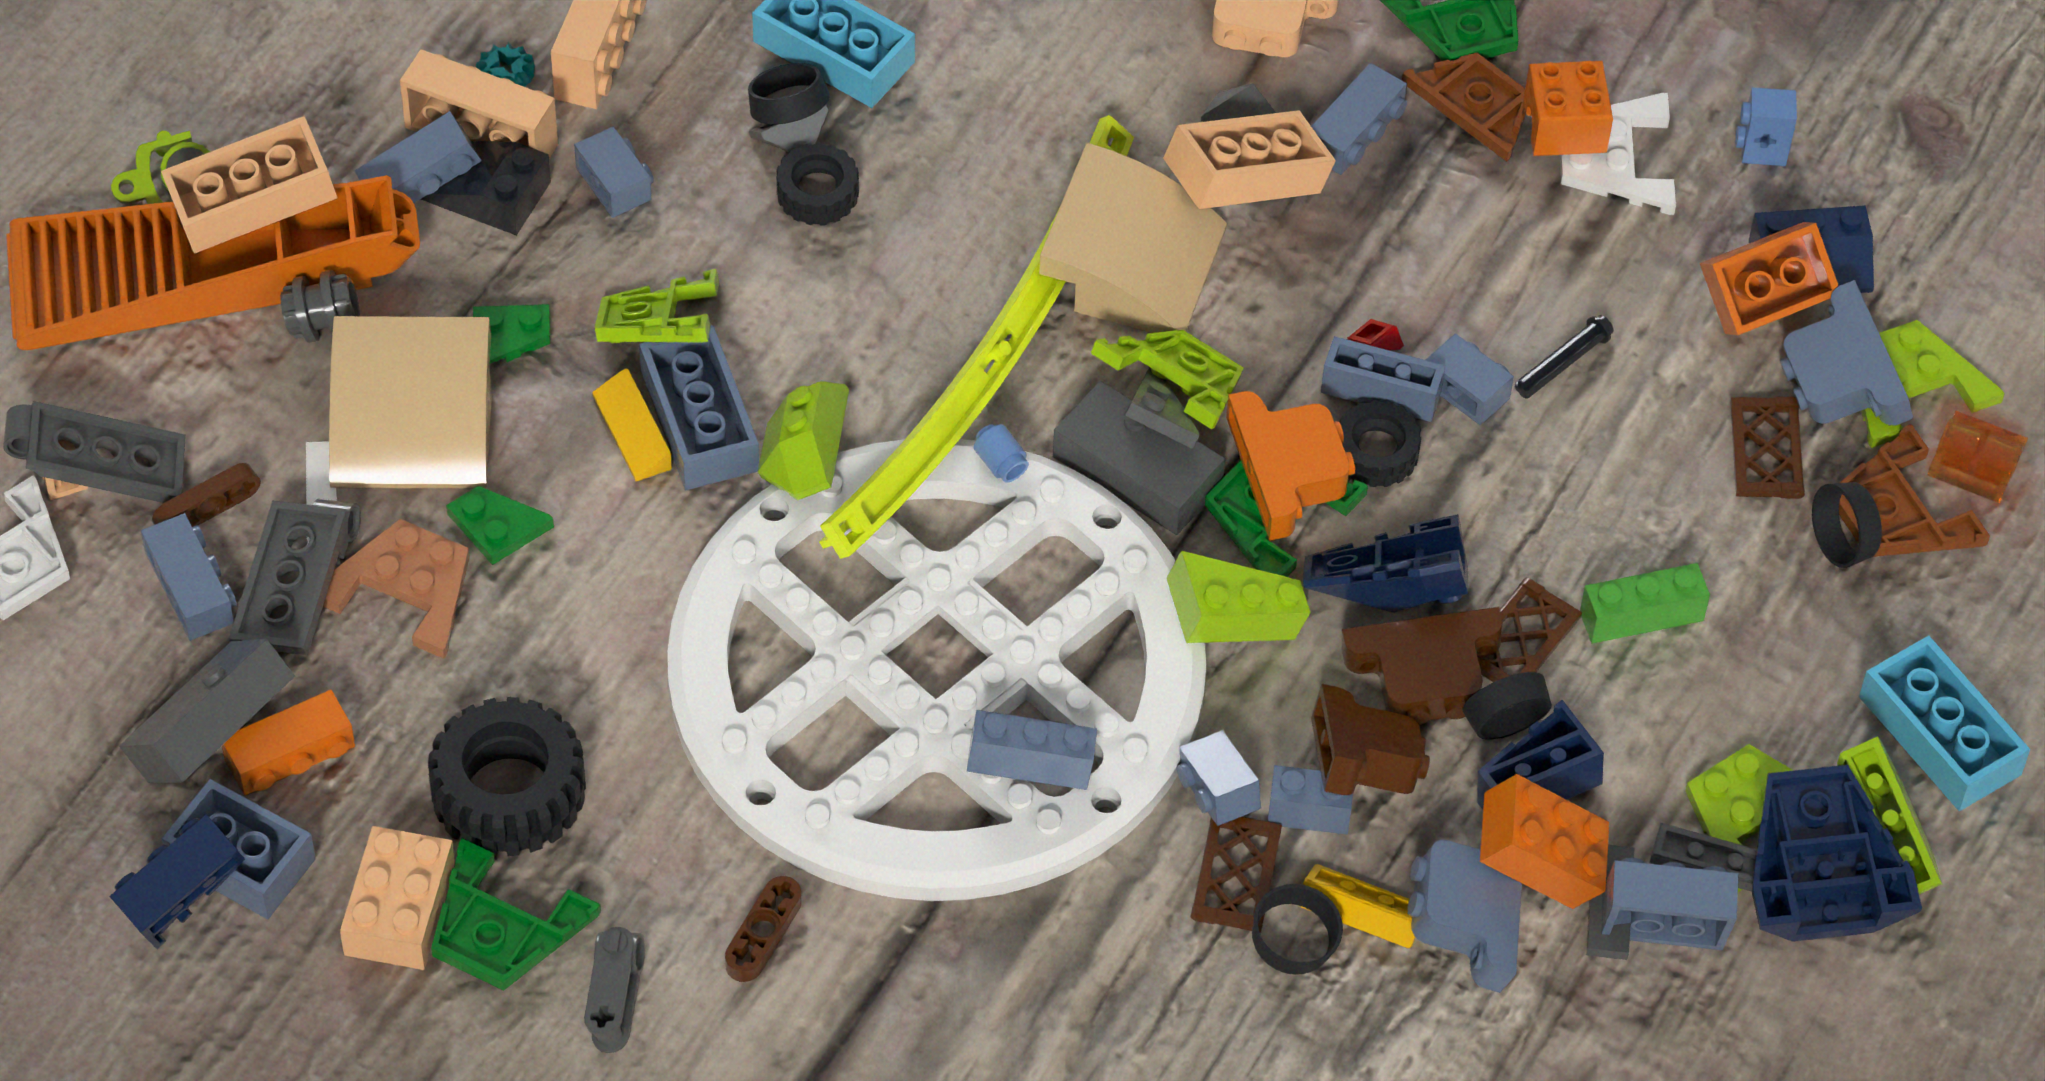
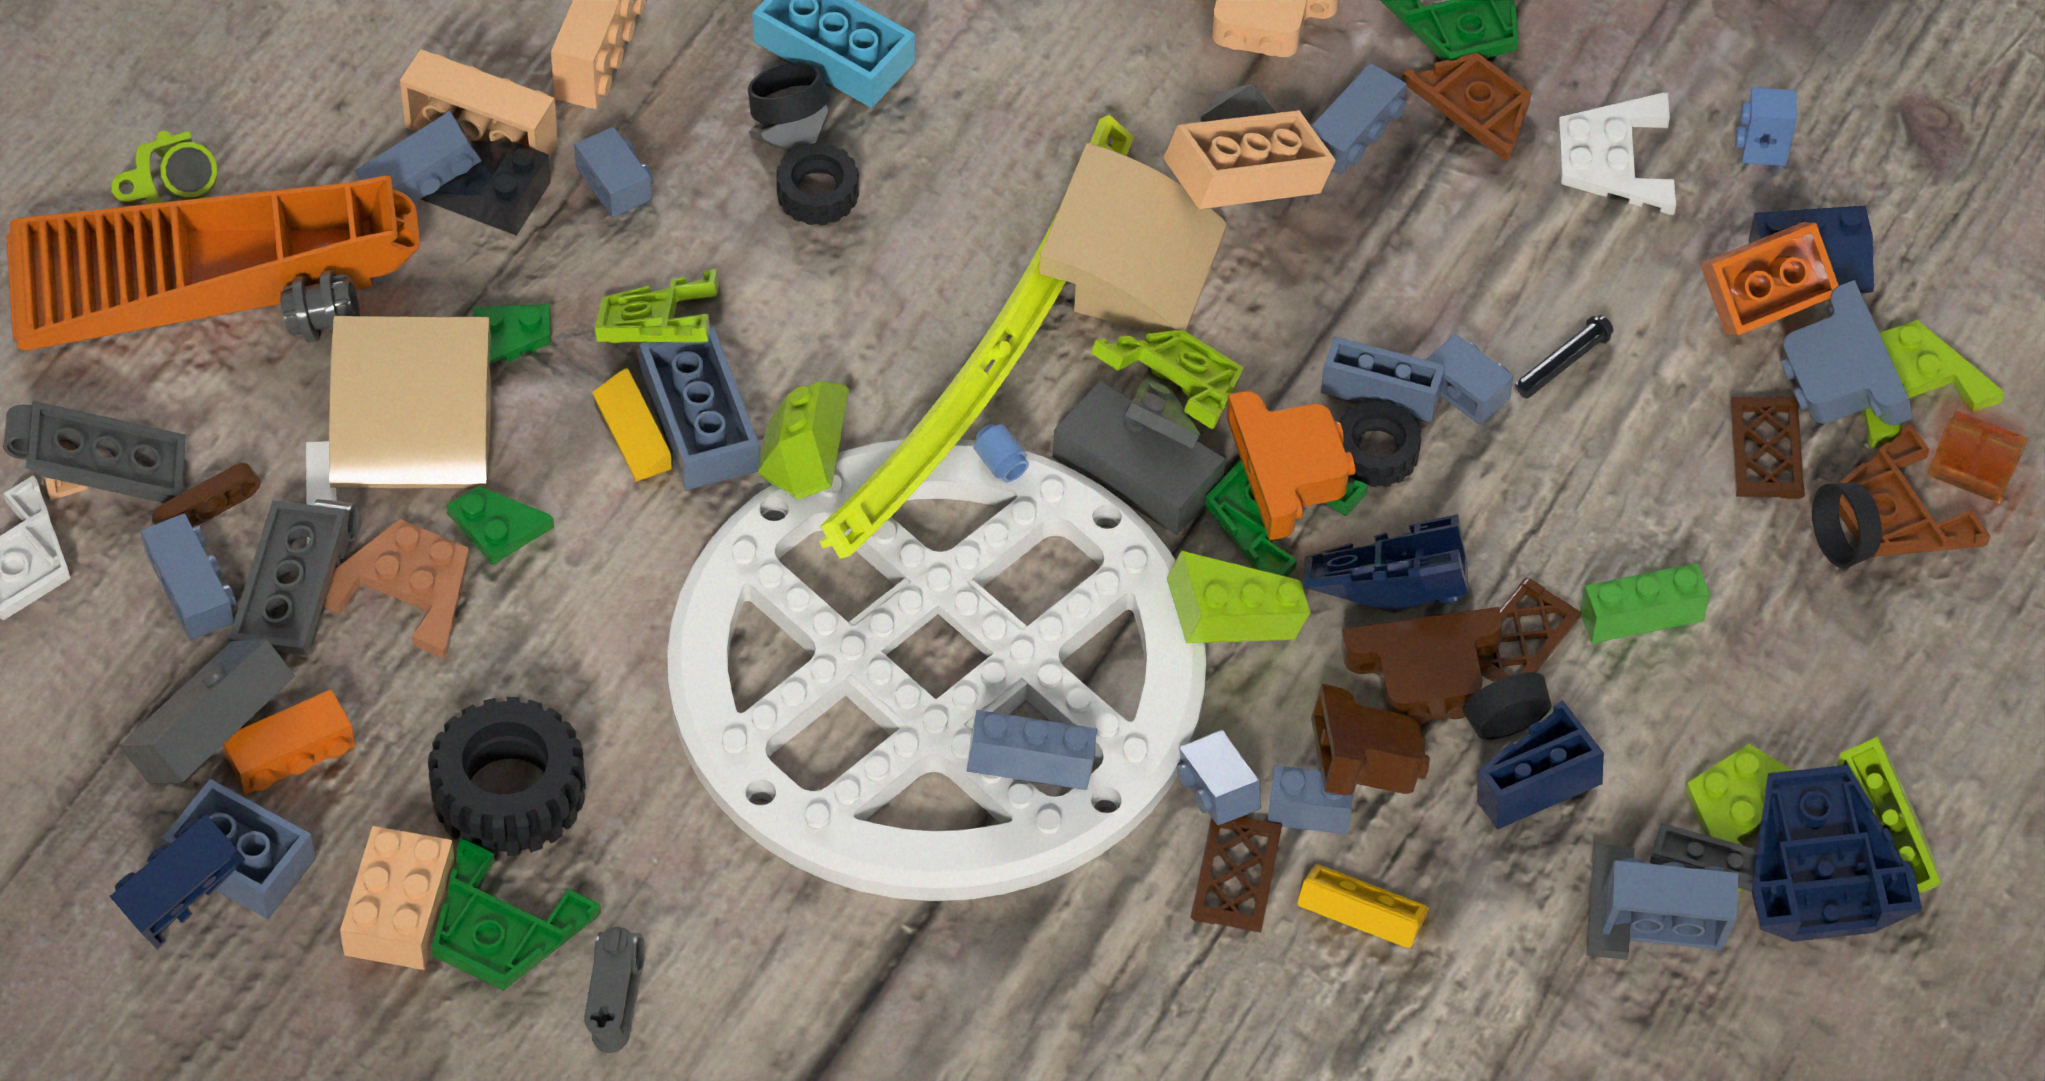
light nougat brick [161,116,338,253] -> none
teal gear [476,42,535,87] -> none
reddish brown beam [725,876,801,982] -> none
black tyre [1252,884,1343,975] -> none
red slope [1347,319,1404,351] -> none
sand blue brick [1408,840,1522,993] -> none
orange brick [1480,774,1609,909] -> none
orange piece [1524,60,1613,156] -> none
medium azure brick [1859,635,2030,812] -> none

